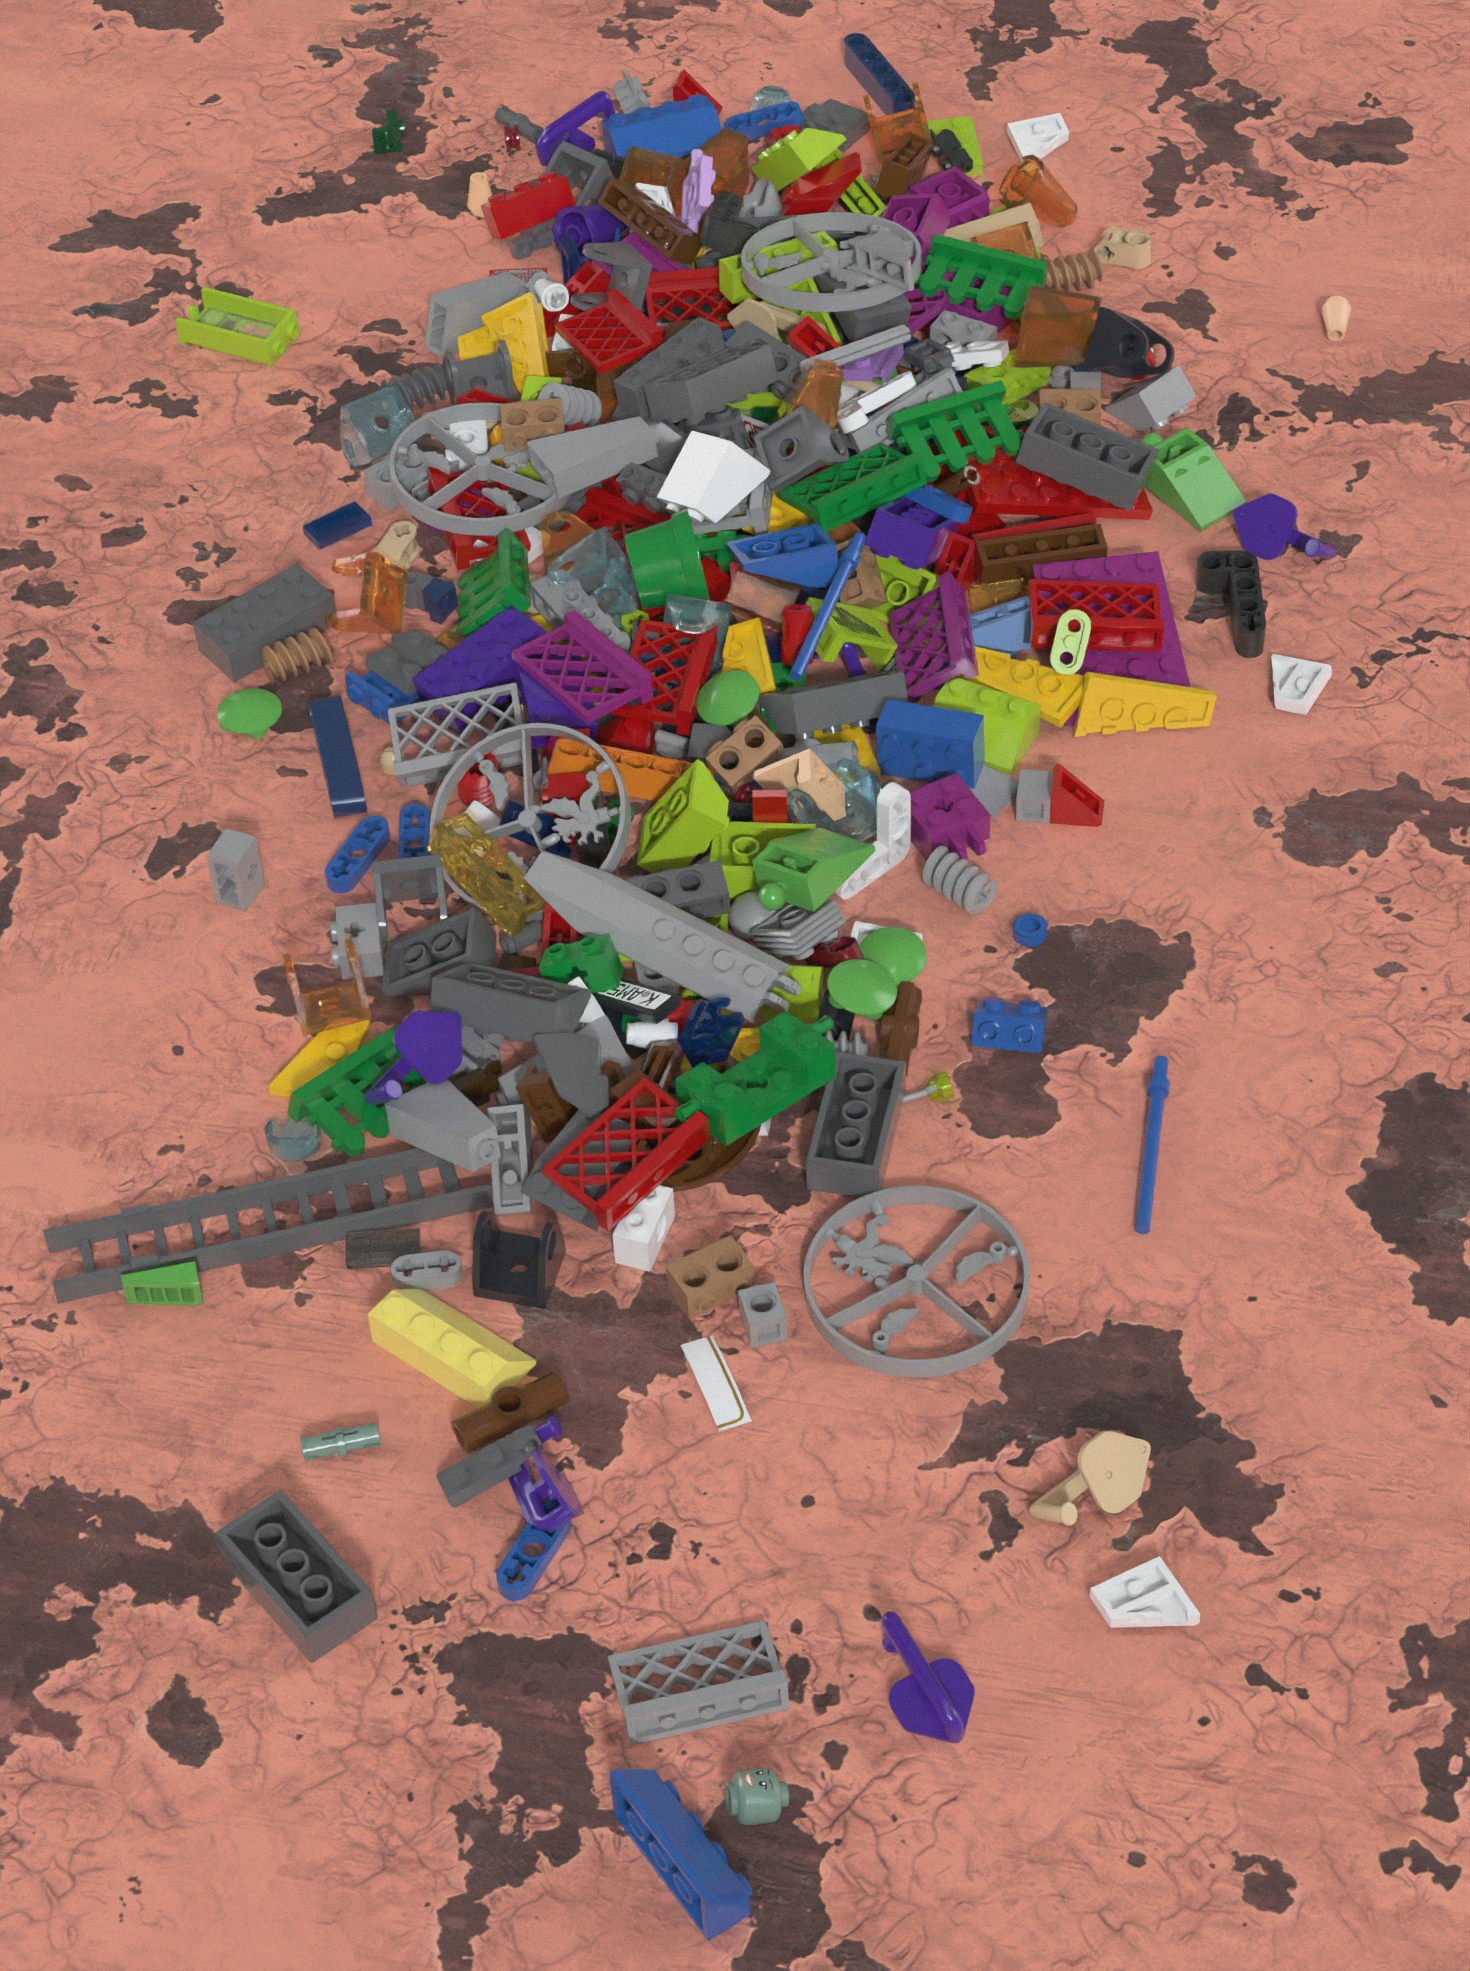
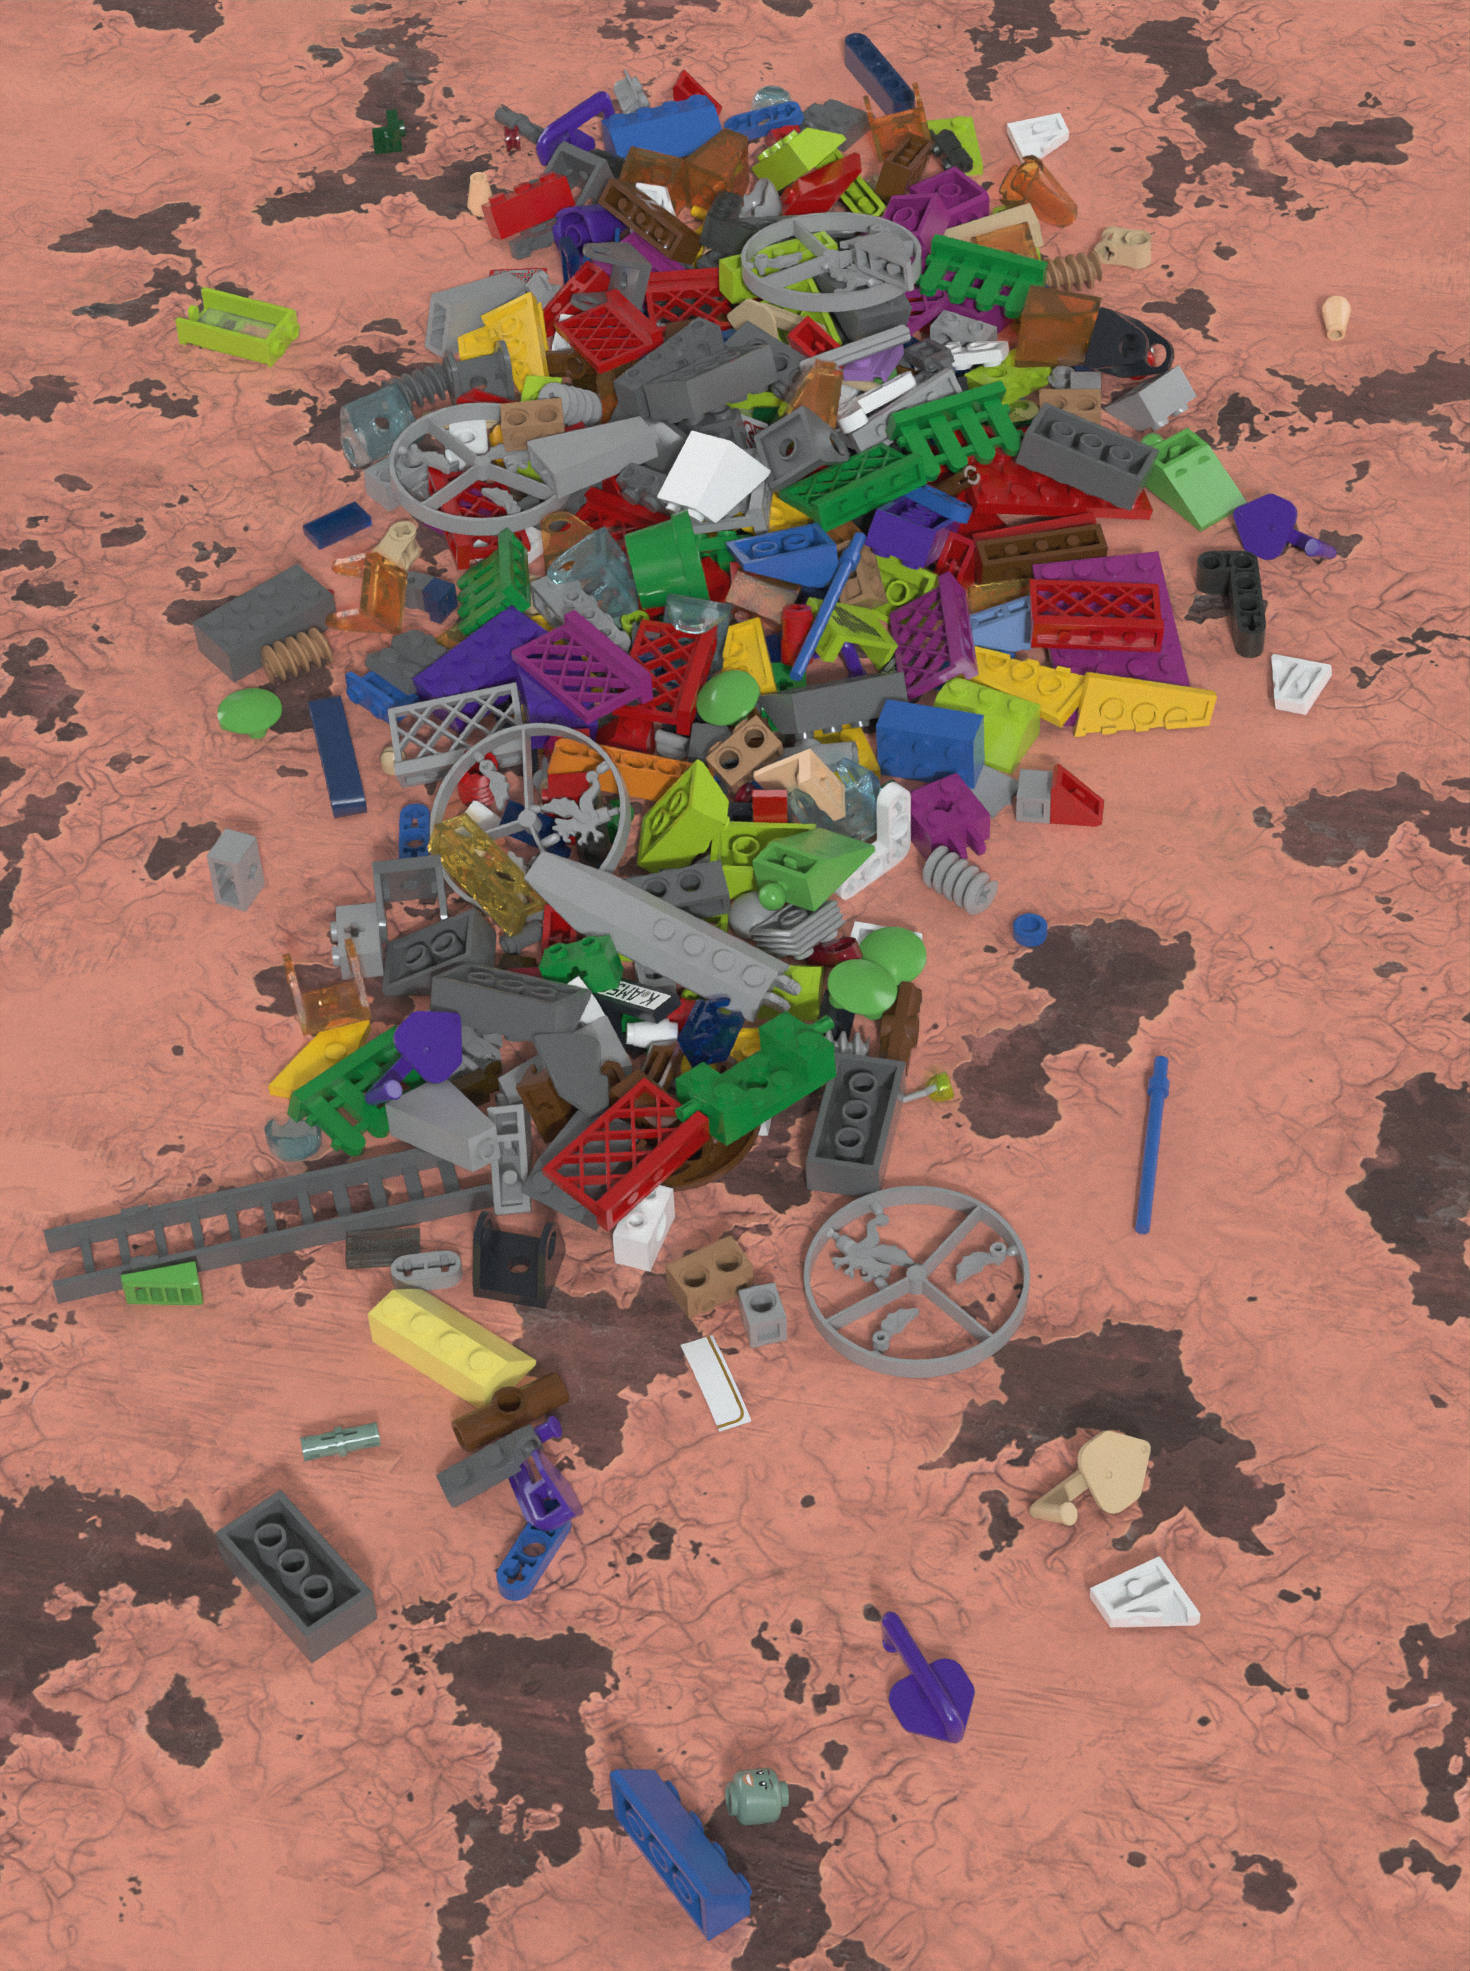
blue beam [325,816,390,893] -> none
white cone [534,279,569,312] -> none
light grey fence [607,1620,790,1746] -> none
lavender plate [680,149,716,234] -> none
blue bracket [971,997,1048,1053] -> none
lime plate [1050,609,1091,675] -> none

